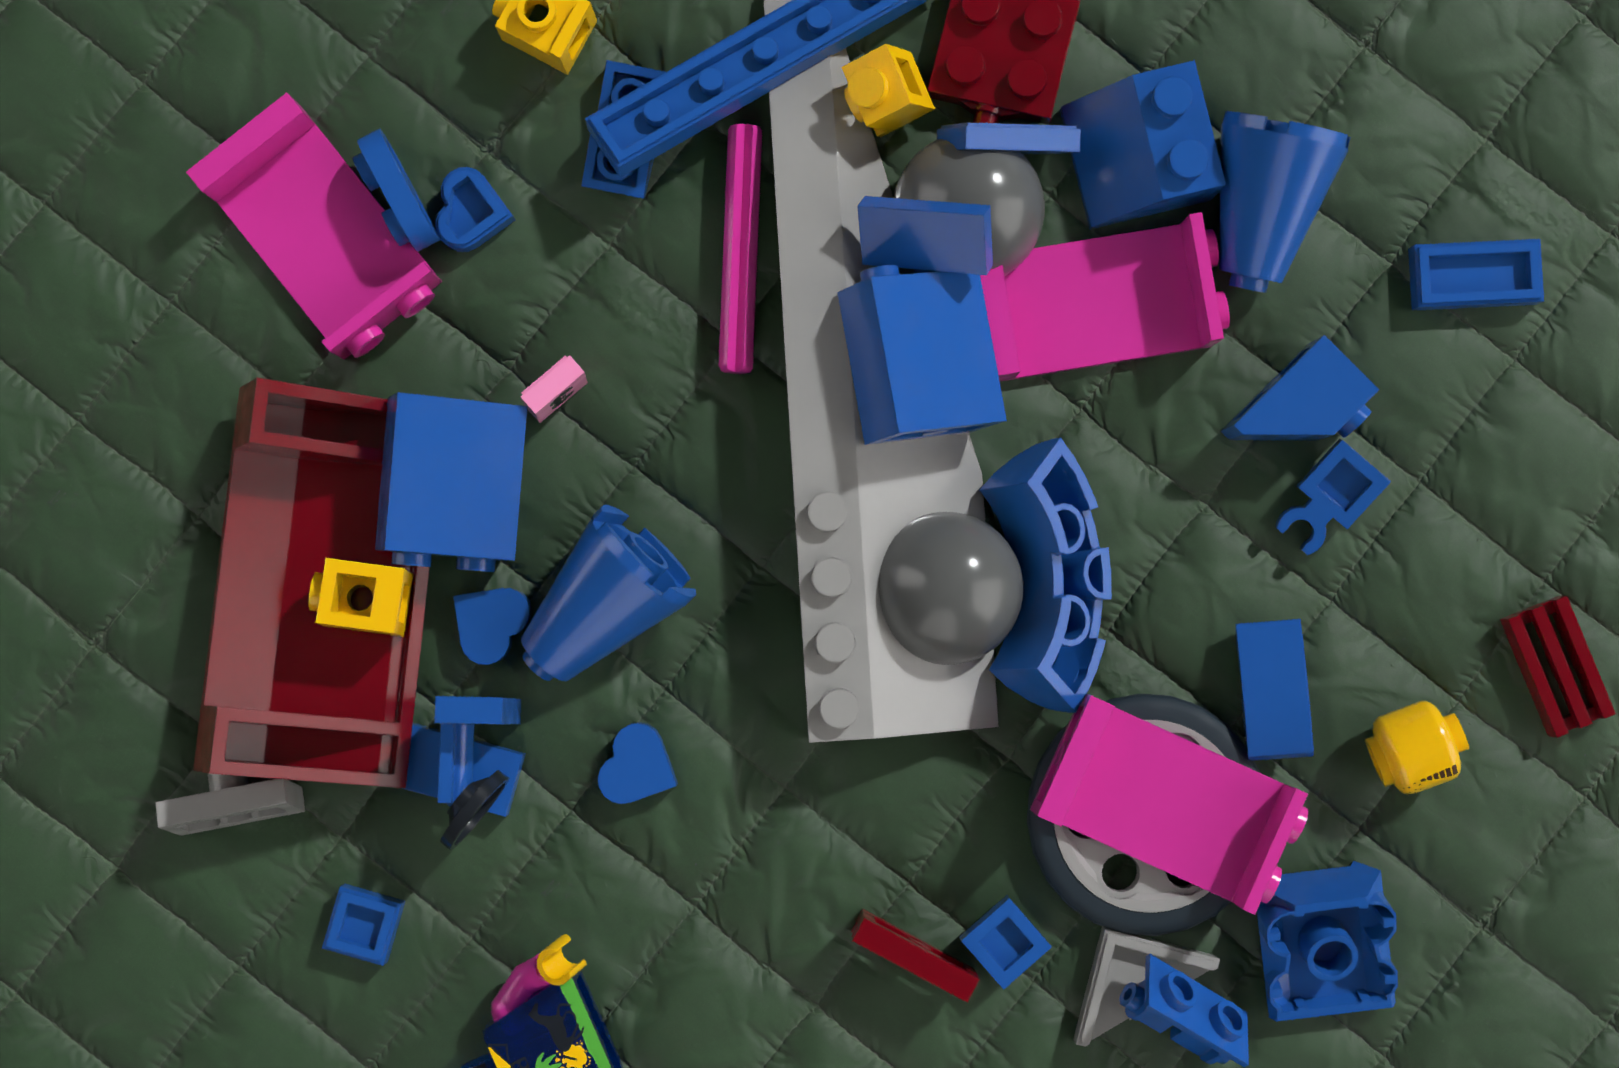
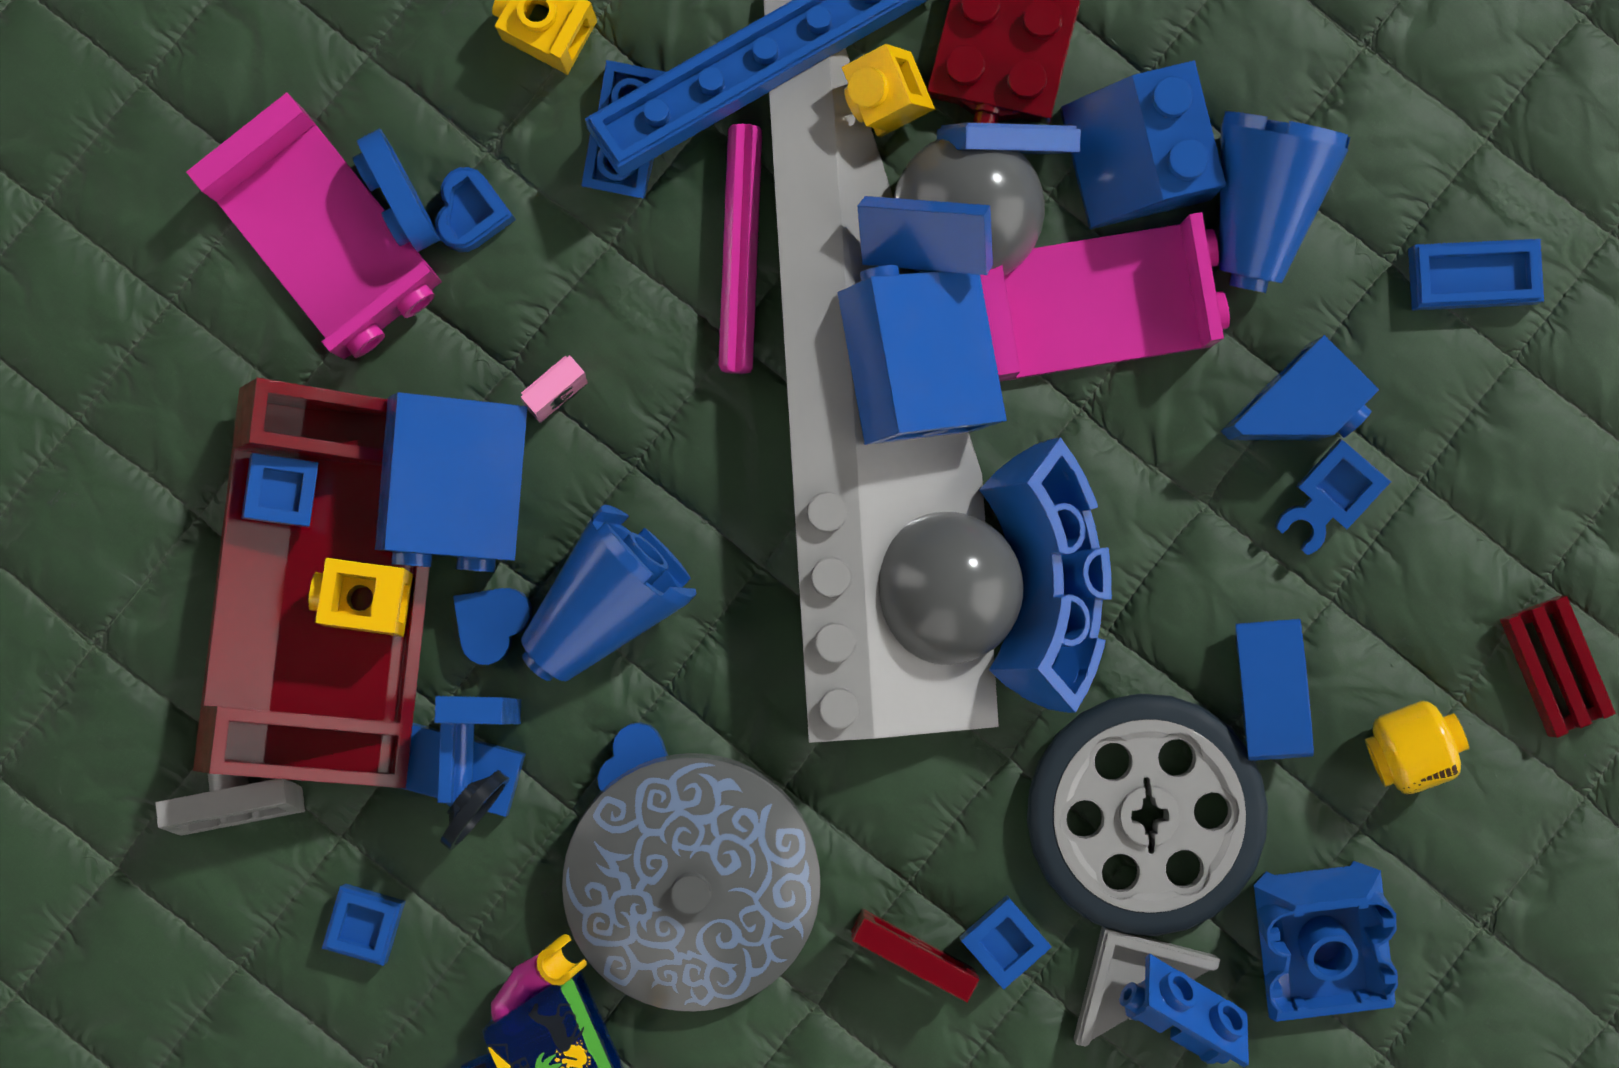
dark pink panel [1030,694,1308,915] -> none
none -> blue plate [241,453,319,527]
none -> dark grey dish [562,753,820,1012]

